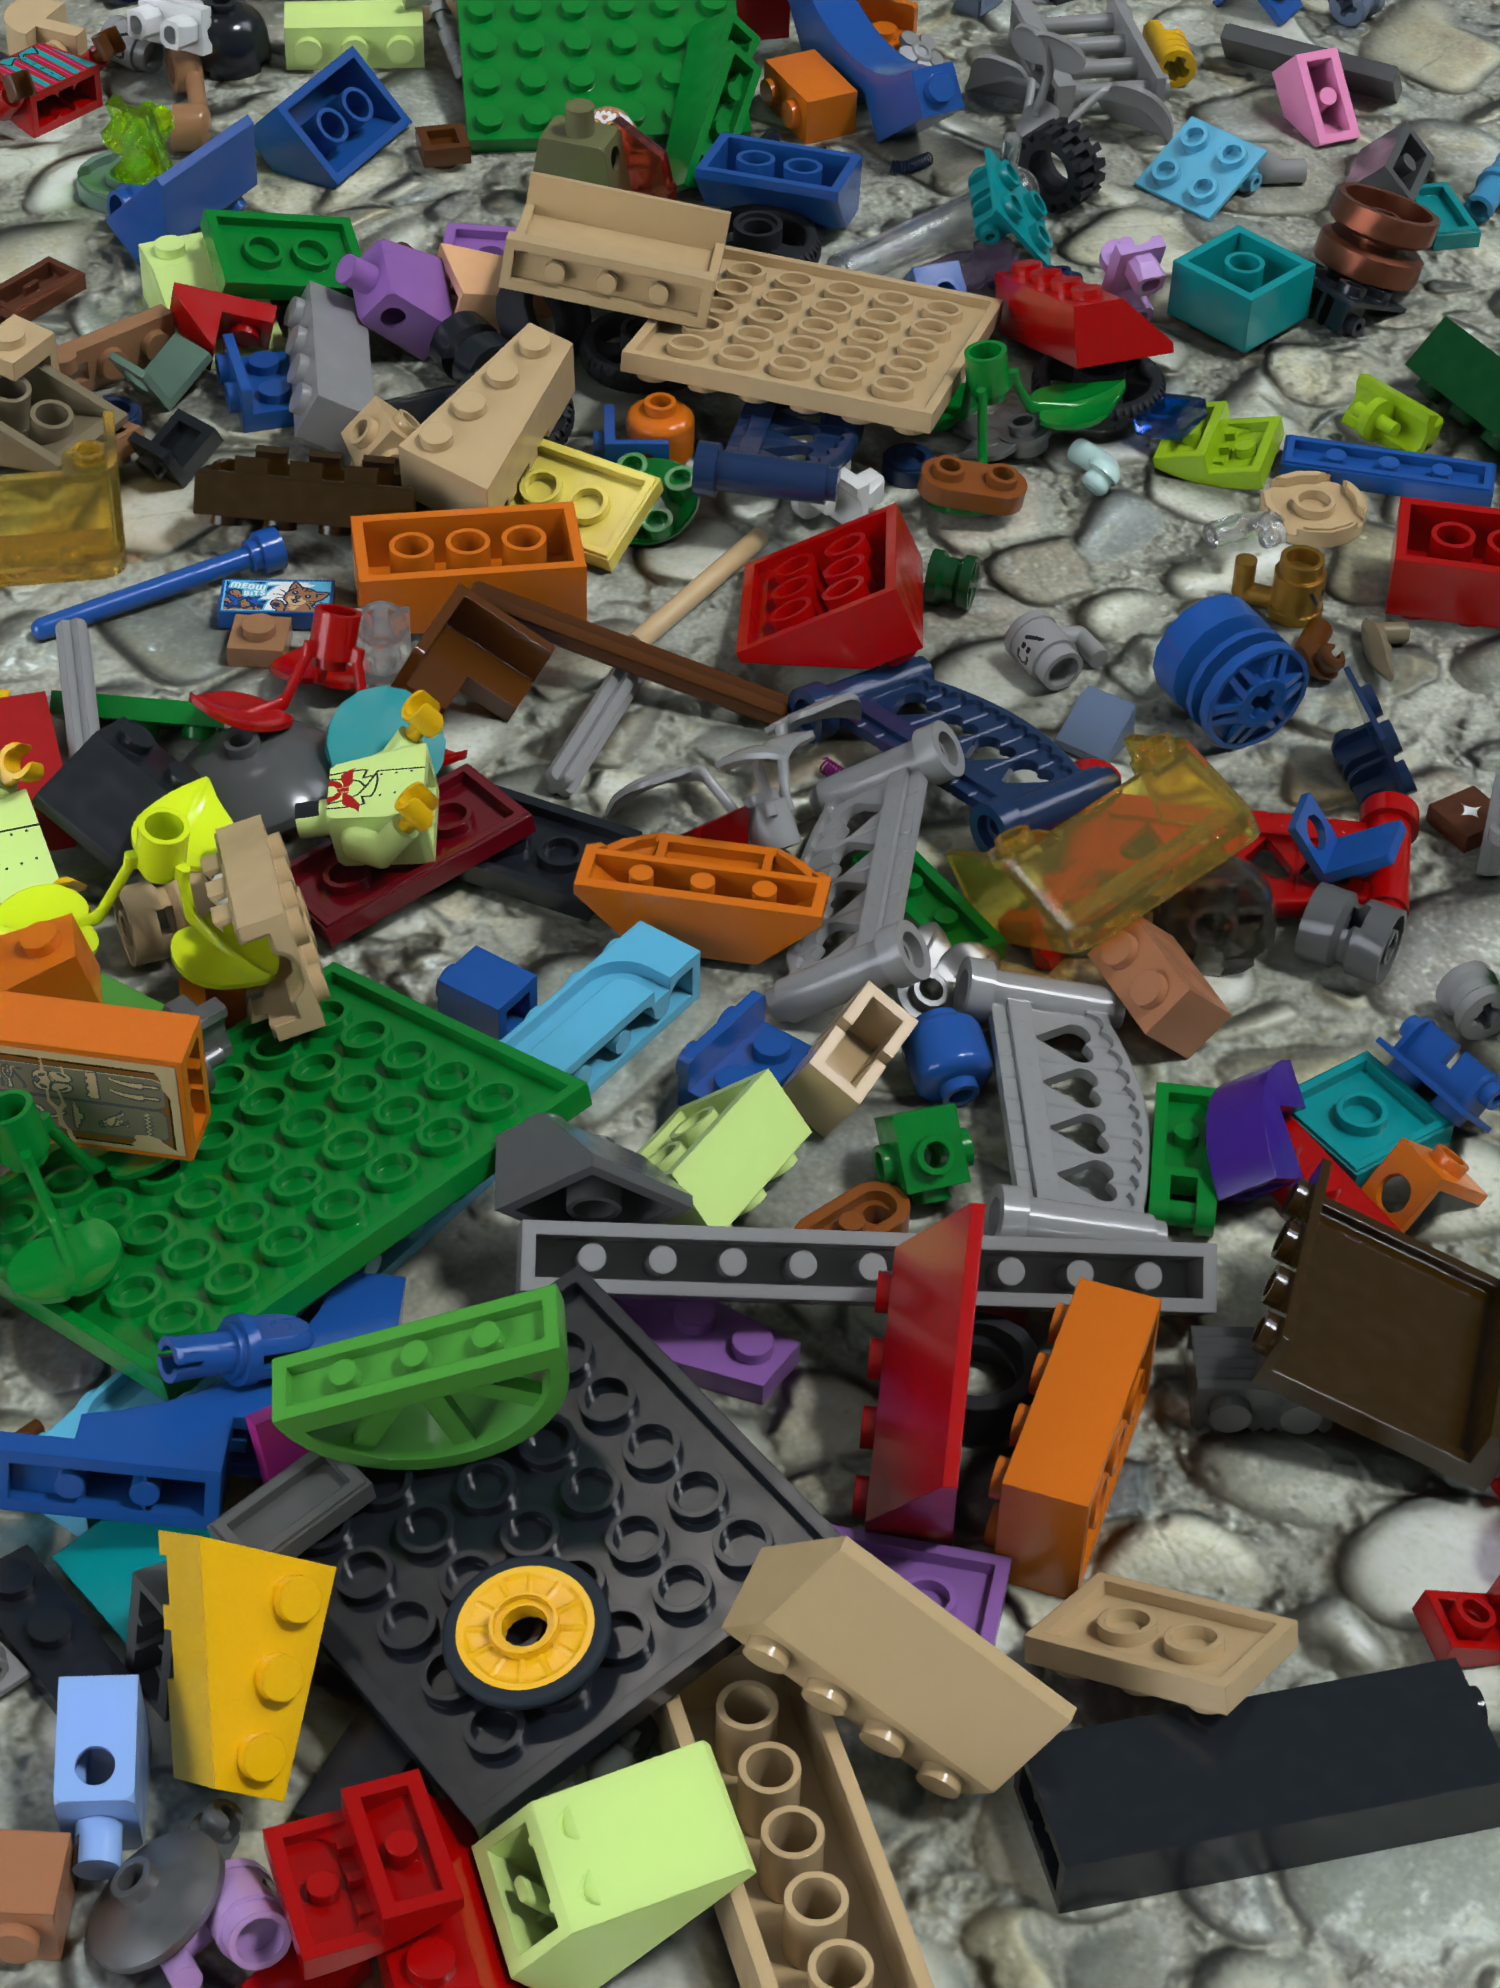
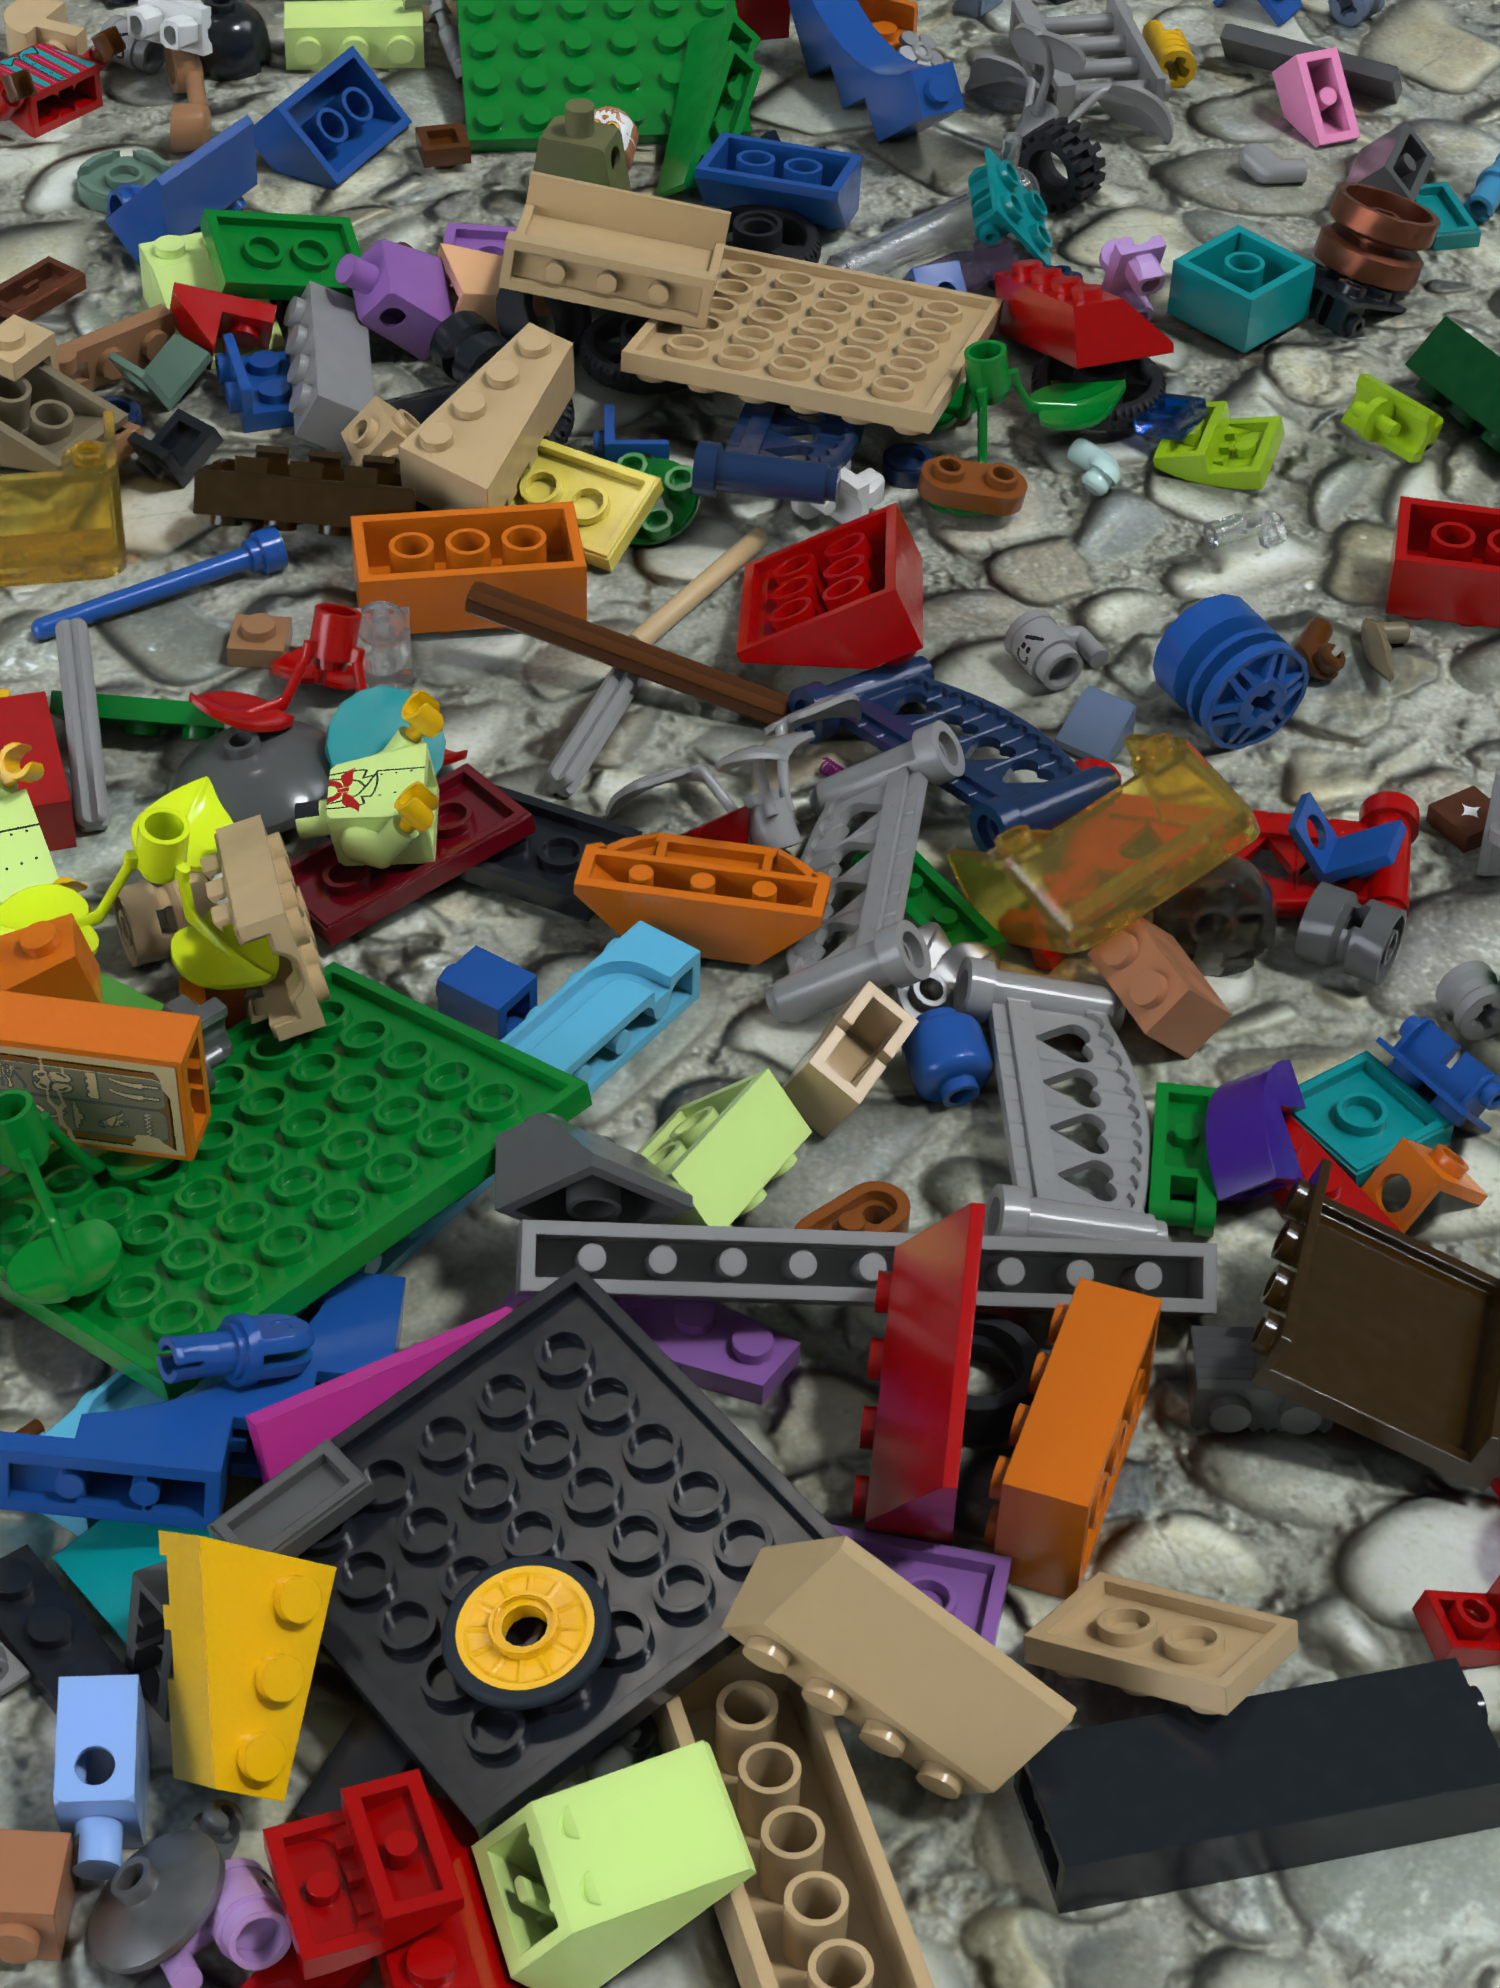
black slope [31,717,217,879] -> none
clear neon green hips [100,94,175,185] -> none
tile [218,579,336,630] -> none
bright green window [272,1283,570,1470] -> none
reddish brown panel [391,583,555,722] -> none
clear red piece [612,116,677,201] -> none
orange head [625,392,695,465] -> none
blue bracket [675,990,812,1106] -> none
orange brick [760,49,858,145] -> none
green brick [873,1103,974,1206] -> none
dark blue leg [889,152,933,174] -> none
dark green wheel [923,548,980,611] -> none
flat silver plate [952,406,1052,462] -> none
medium azure hinge [1134,116,1268,221] -> none
pearl gold piece [1231,545,1327,628] -> none
tan tile [1258,471,1368,548] -> none
blue tile [1279,434,1497,507] -> none
dark blue hinge [1331,666,1417,807] -> none

